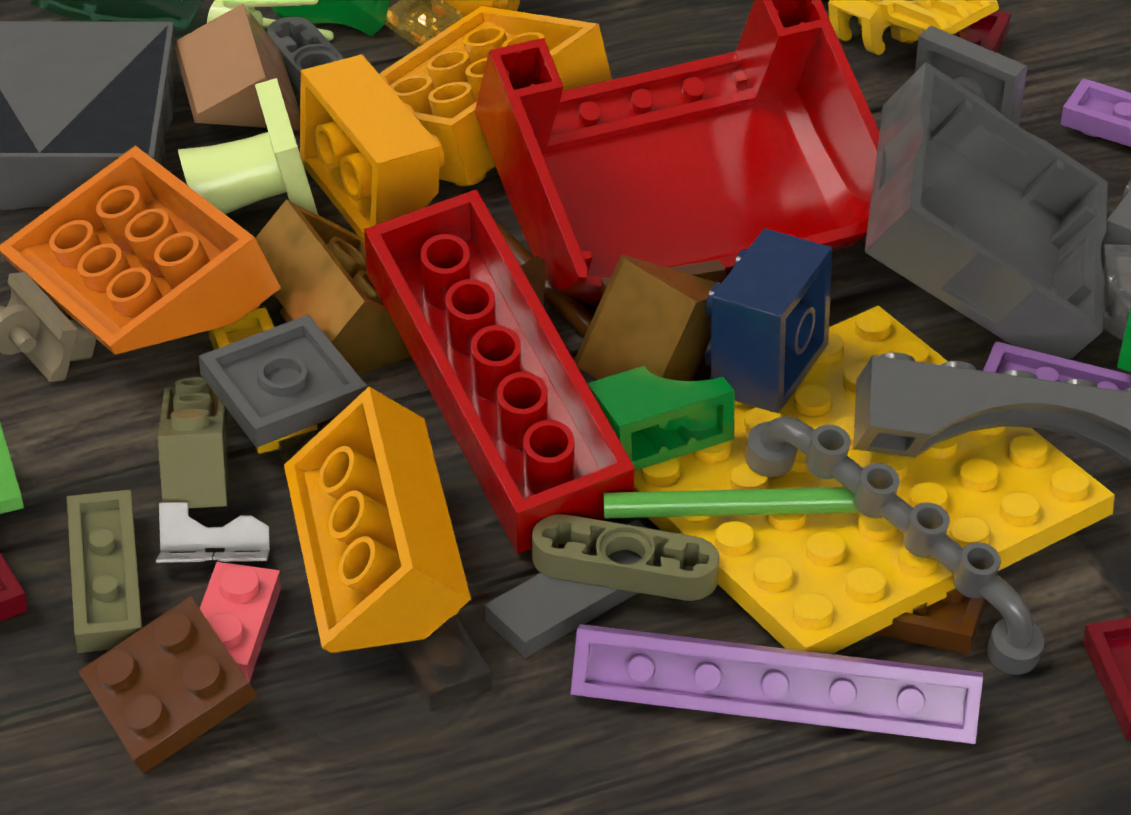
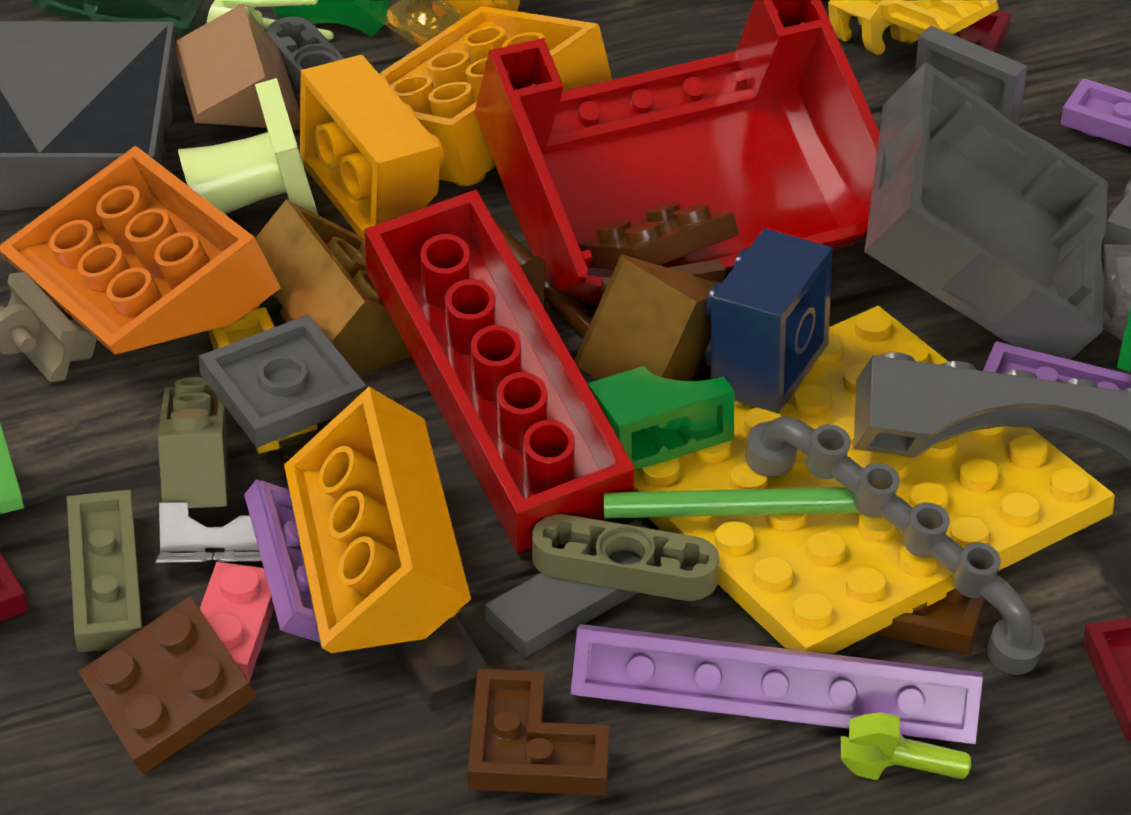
none -> medium lavender tile [244,479,321,643]
none -> reddish brown plate [468,668,610,796]
none -> reddish brown plate [578,202,739,270]
none -> lime bar [841,712,971,780]

